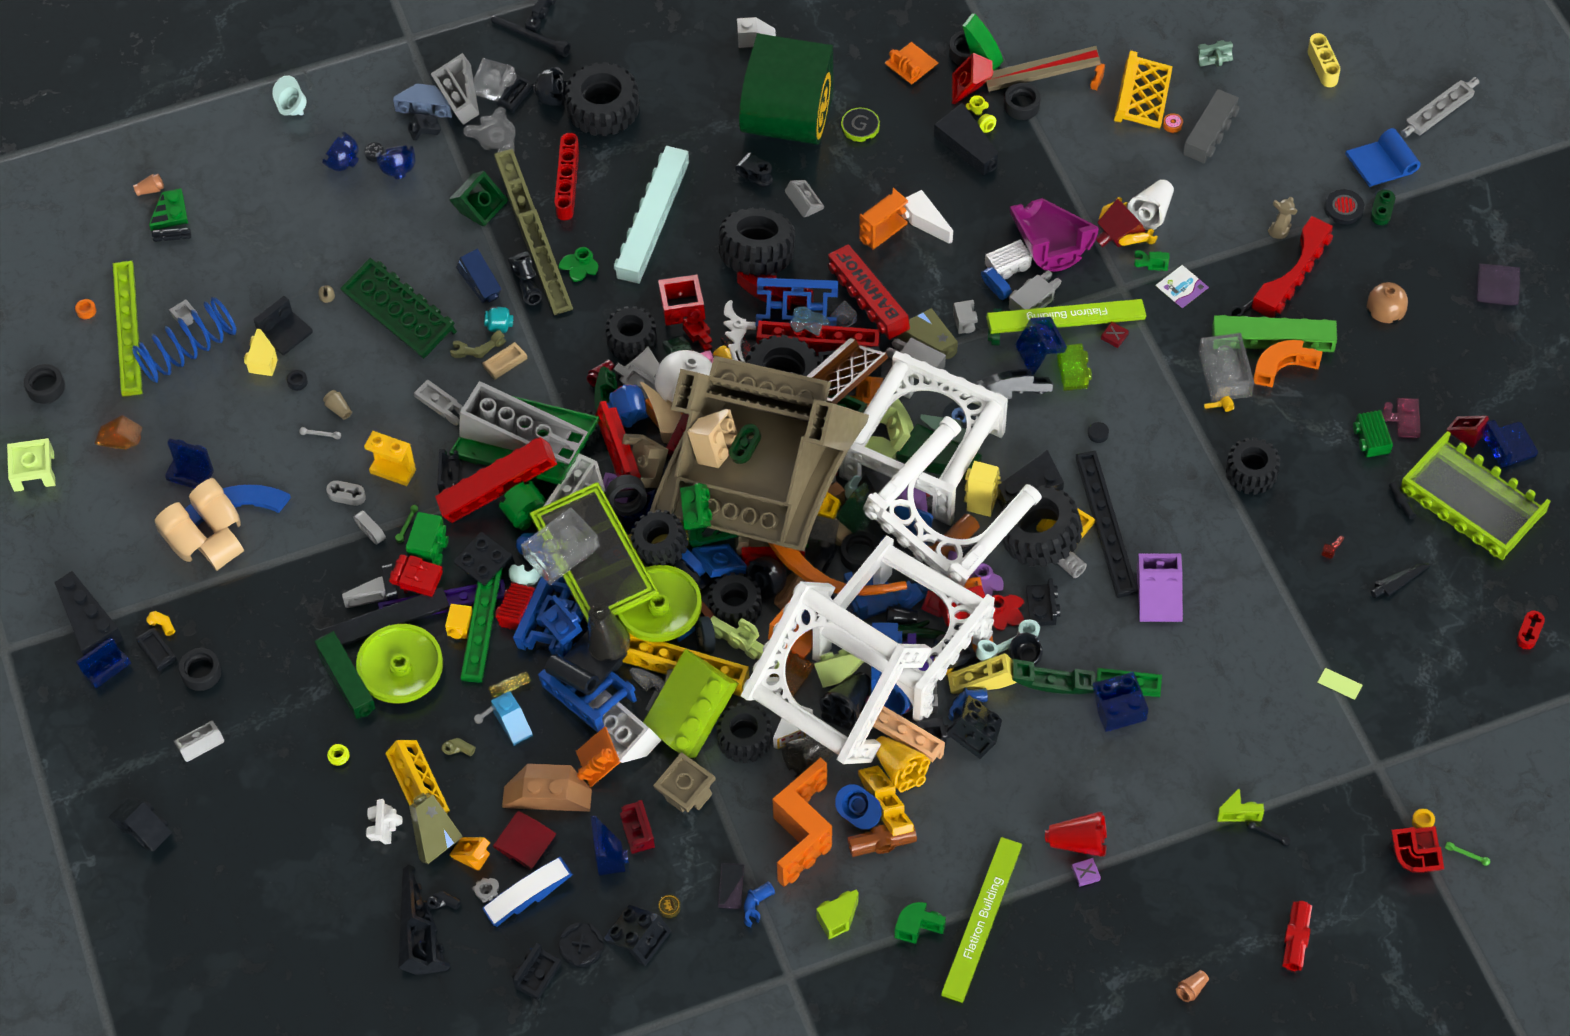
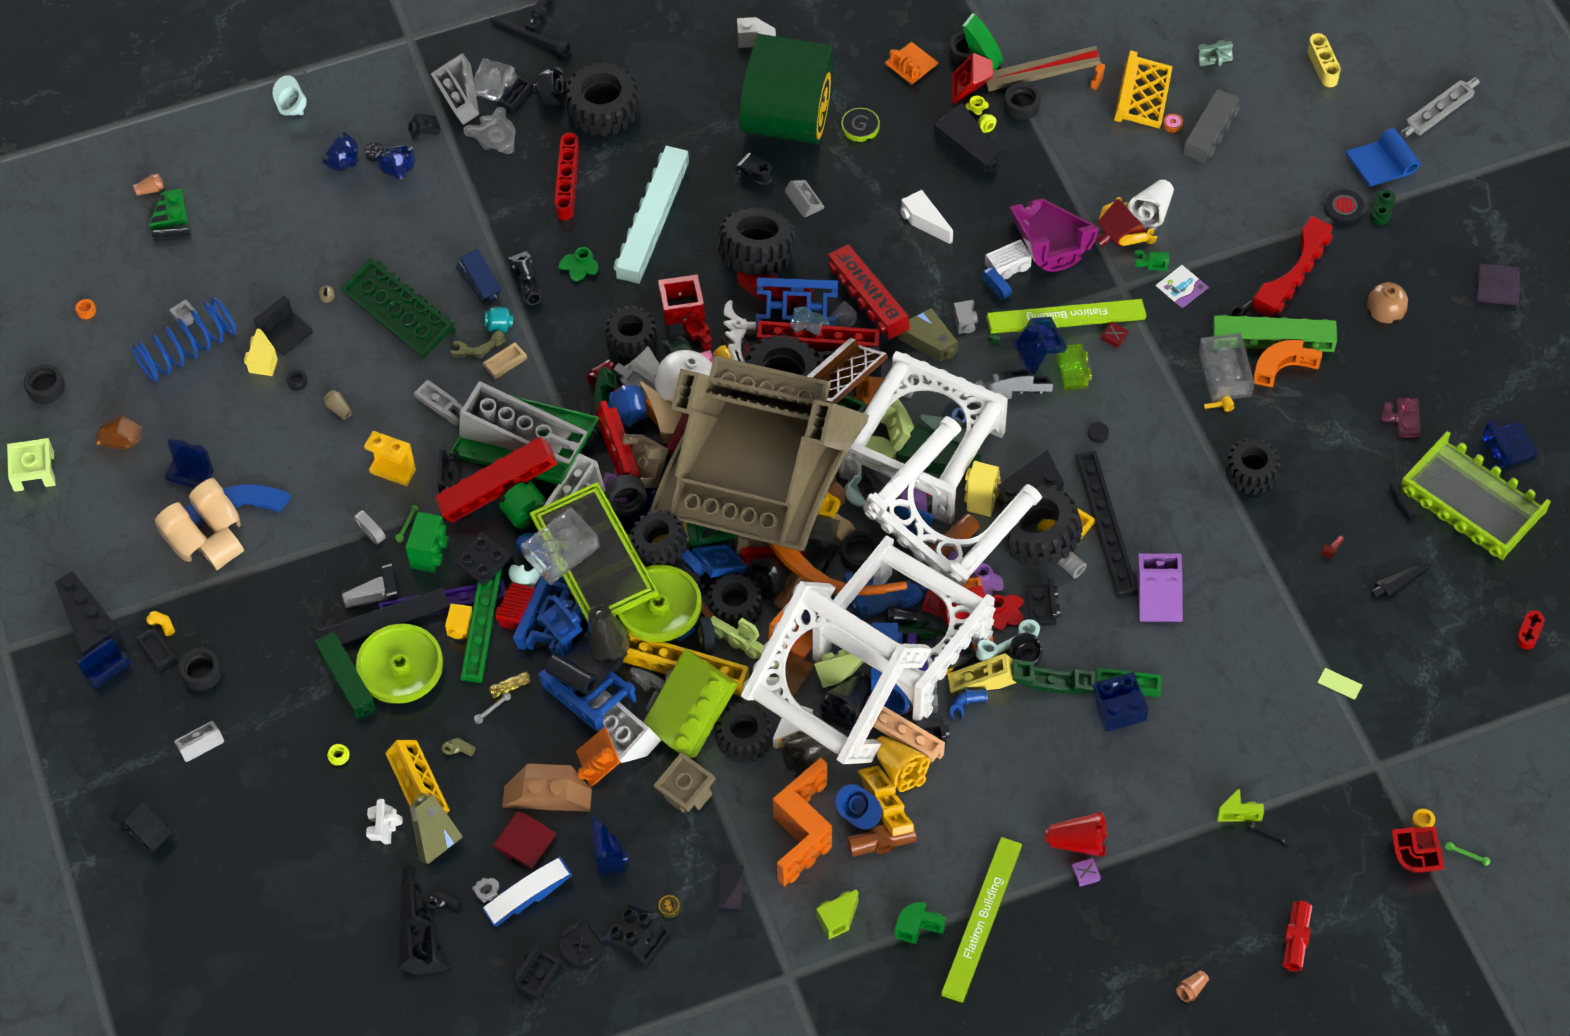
lime tile [113,261,143,397] -> none
light grey hinge [299,427,341,439] -> none
light grey beam [326,481,366,506] -> none
red piece [389,555,443,597] -> none
sand blue slope [393,84,452,118] -> none
dark green slope [449,171,508,226] -> none
light orange slope [450,837,490,870] -> none
slope [491,691,533,745] -> none
olive slope [494,148,573,315] -> none
dark red hinge [620,800,655,854] -> none
green bracket [680,483,712,530] -> none
tan slope [687,409,738,468] -> none
dark green plate [729,424,761,464] -> none
blue piece [744,881,775,928] -> none
clear green slope [835,483,871,534] -> none
orange window [859,188,908,250] -> none
light grey hinge [885,338,946,369] -> none
black bracket [946,695,1002,759] -> none
light grey hinge [1009,270,1062,311] -> none
dark tan animal [1268,197,1298,239] -> none
green brick [1353,410,1393,458] -> none
dark red slope [1446,416,1489,448] -> none

